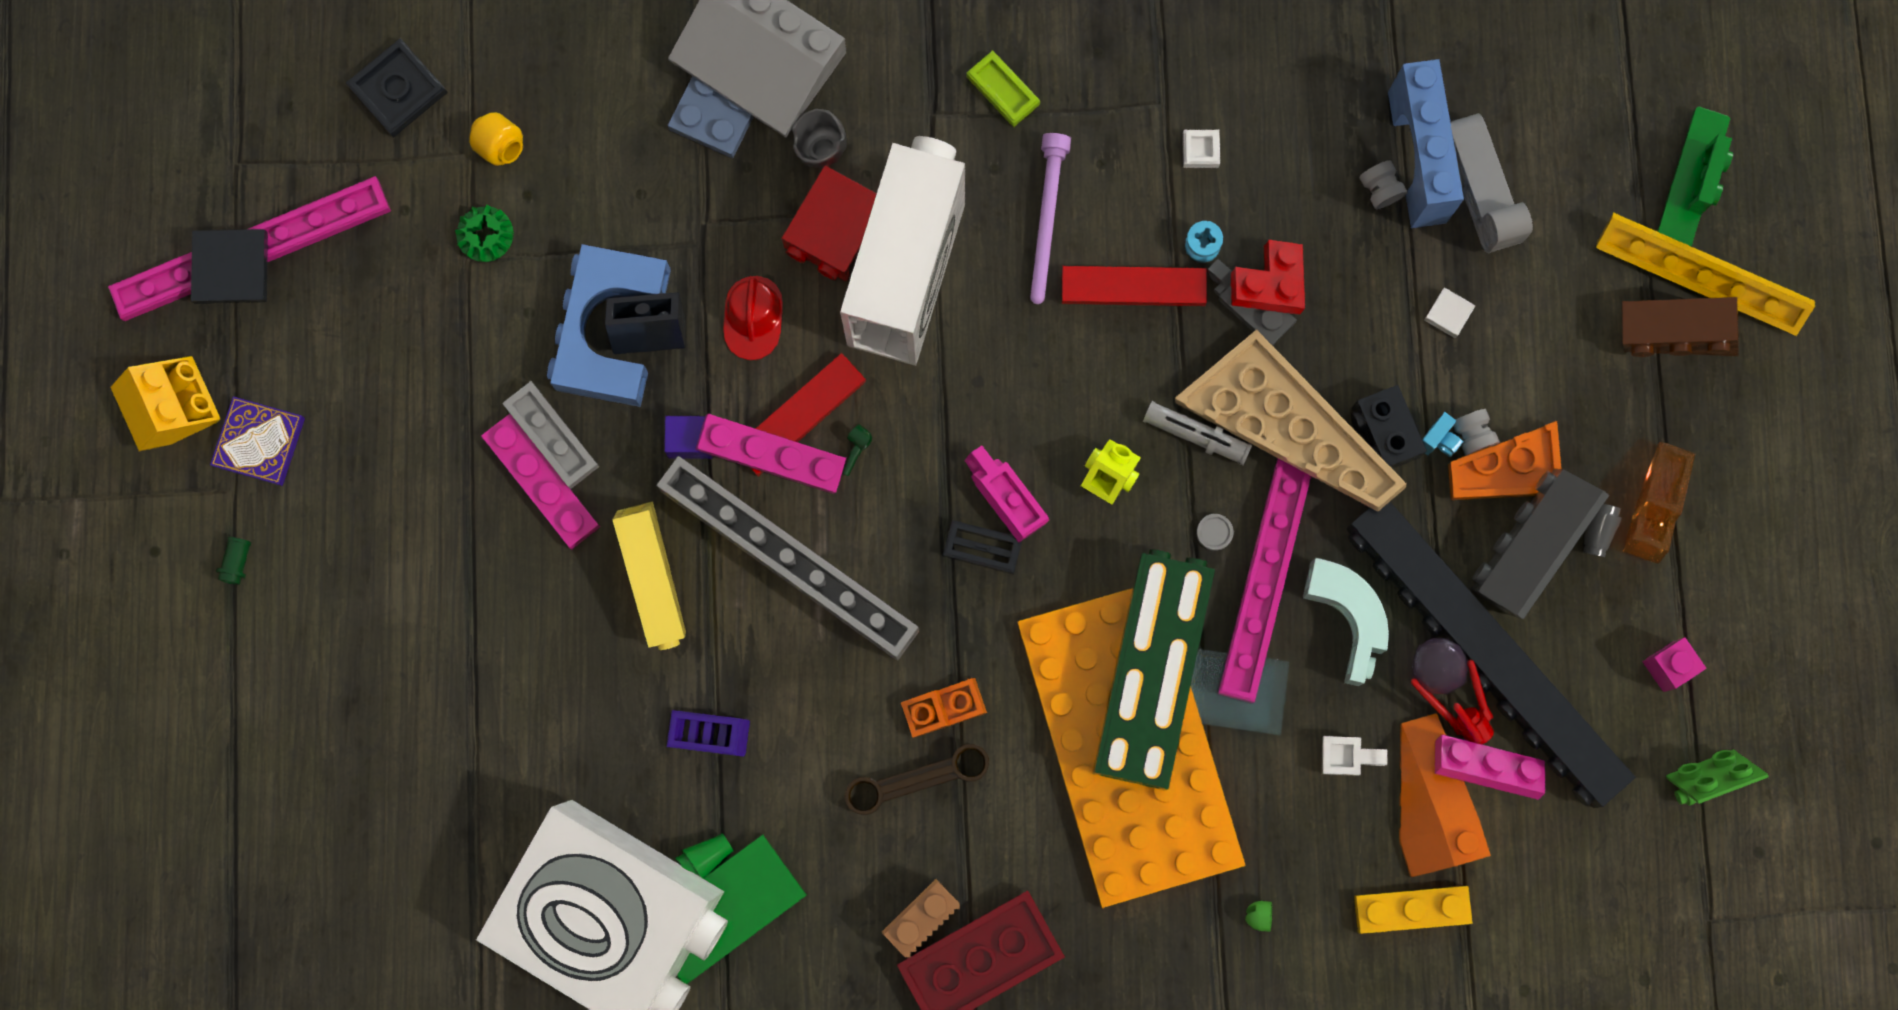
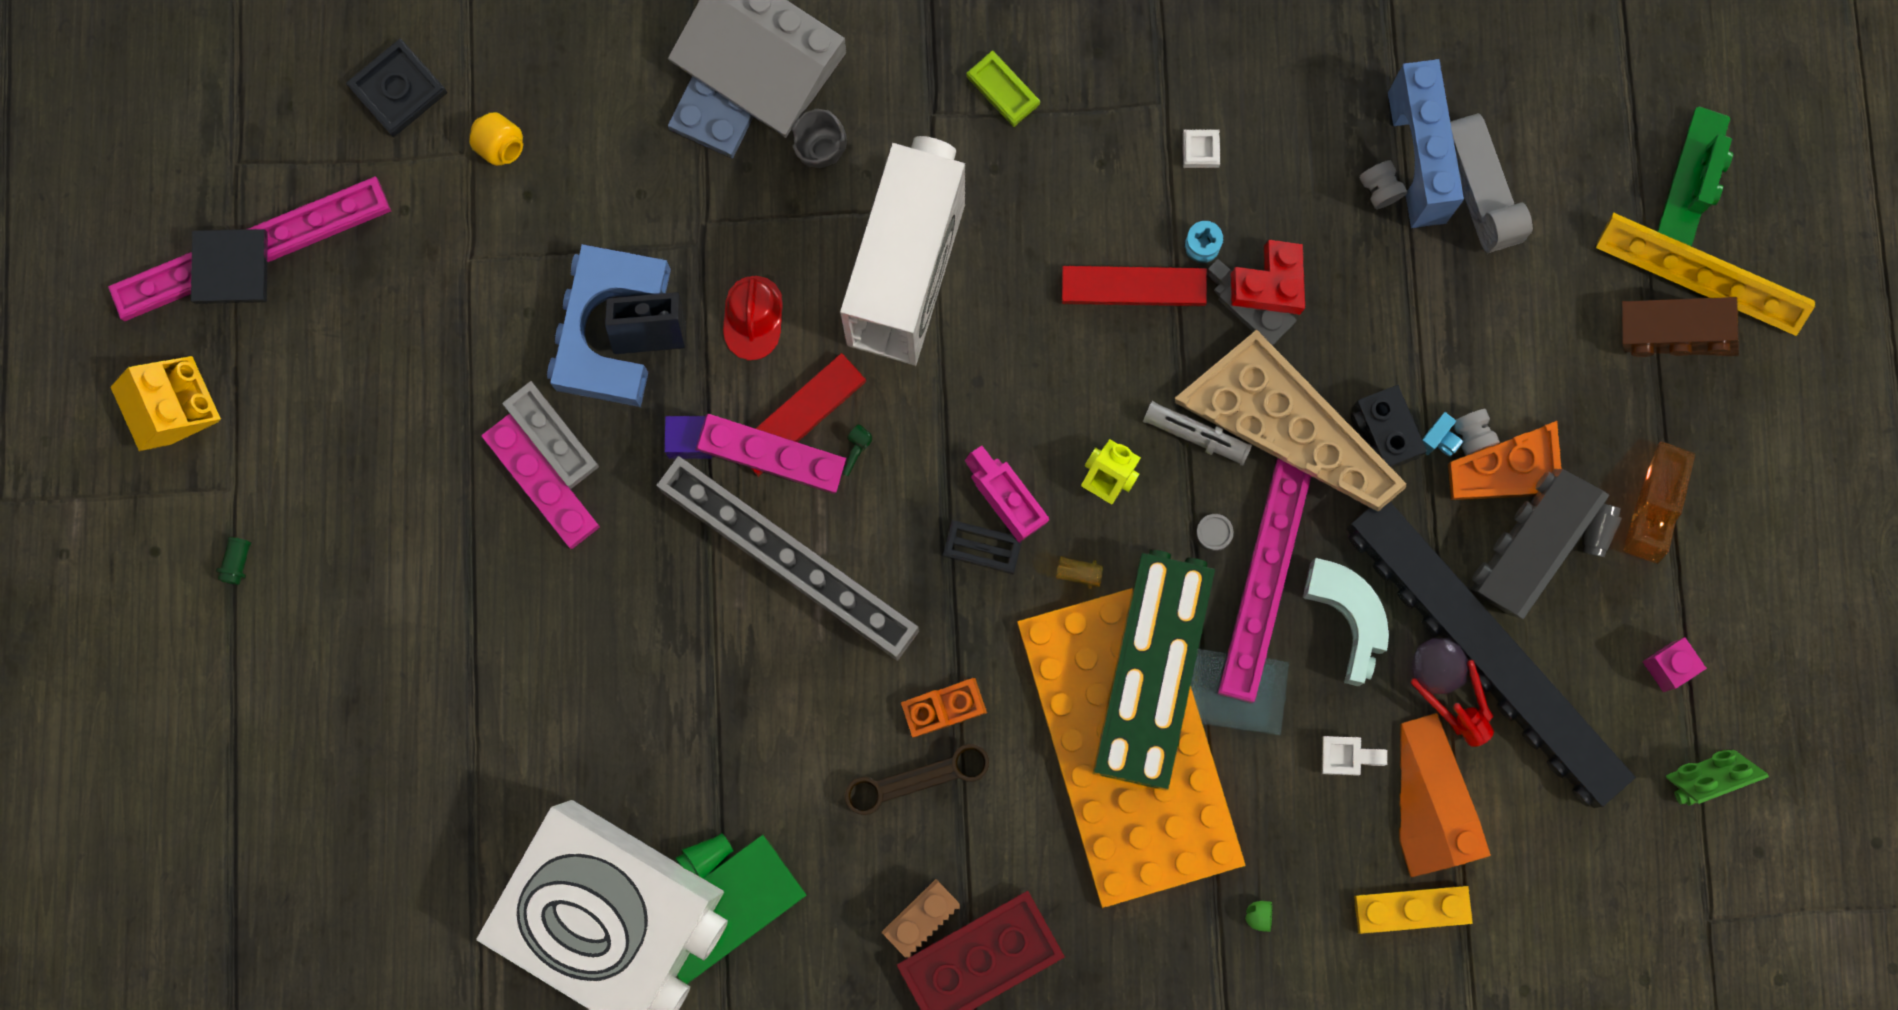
tile [210,396,305,487] -> none
green gear [455,204,514,262] -> none
light yellow slope [612,501,686,650] -> none
dark purple slope [667,710,750,757] -> none
red panel [782,166,877,281] -> none
lavender piece [1030,133,1071,304] -> none
white tile [1424,287,1475,338] -> none
dark pink plate [1435,734,1545,800] -> none
none -> clear yellow pin [1056,556,1104,589]

